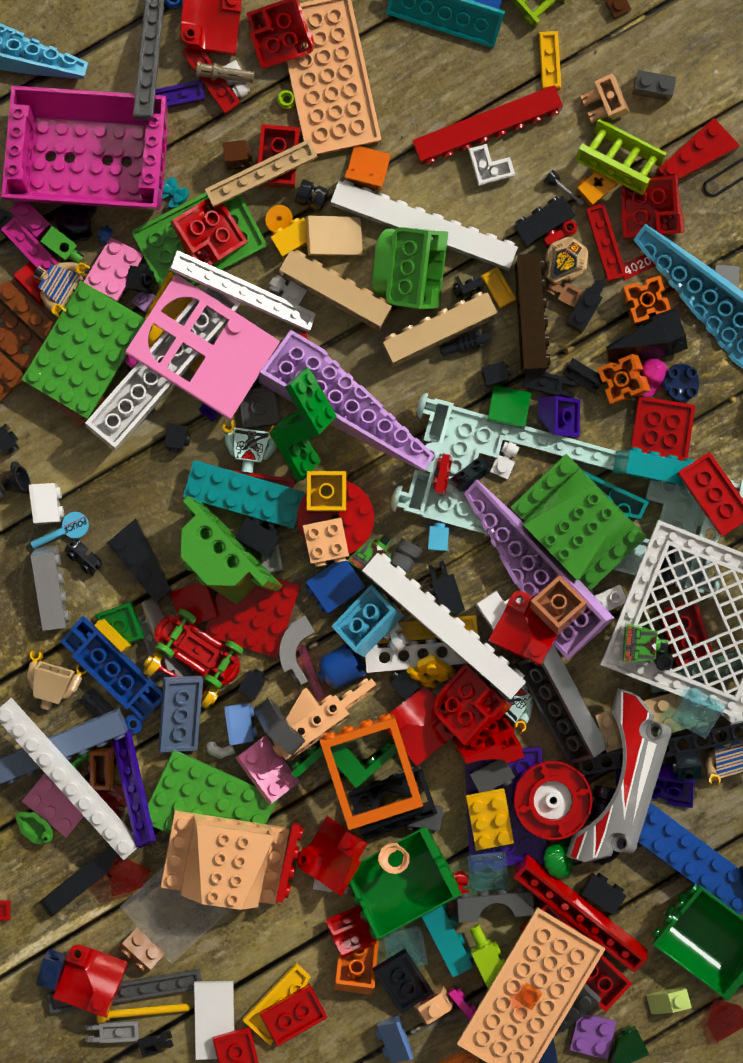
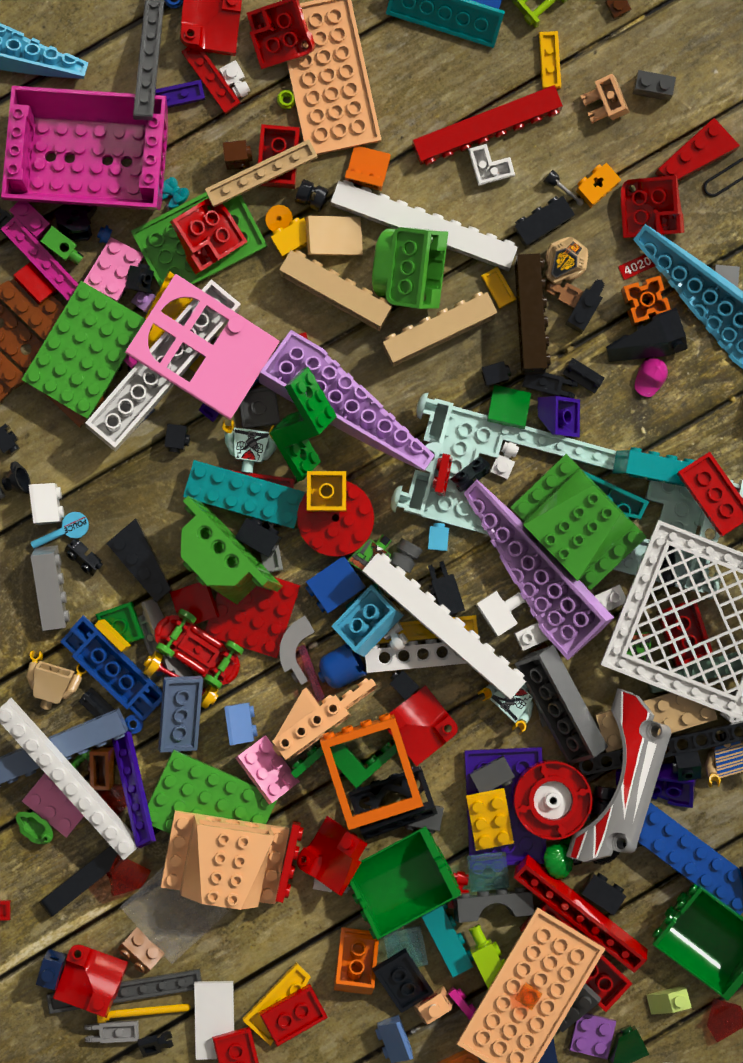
torso [33,262,90,319] -> none
white plate [169,251,316,332] -> none
dark tan pin [196,61,254,83] -> none
white arm [206,741,235,759] -> none
black brick [238,668,268,700] -> none
dark grey beam [255,697,305,755] -> none
white plate [269,275,307,306] -> none
light nougat brick [303,518,349,567] -> none
red slope [325,905,377,959] -> none
light nougat piece [378,843,409,874] -> none
yellow plate [407,654,456,688] -> none
red slope [434,663,512,746] -> none
black hinge [439,330,493,357] -> none
black bracket [452,276,484,300] -> none
red slope [452,715,524,764] -> none
red slope [489,591,558,667] -> none
nougat brick [530,575,587,635] -> none
red plate [543,220,577,248] -> none
lime fence [575,118,666,195] -> none
red plate [585,203,626,282] -> none
orange brick [597,354,651,405] -> none
torso [622,623,668,662] -> none
red plate [630,396,696,461] -> none
black plate [654,652,674,671] -> none
dark blue dish [663,363,699,402] -> none
clear light blue plate [671,685,726,739] -> none

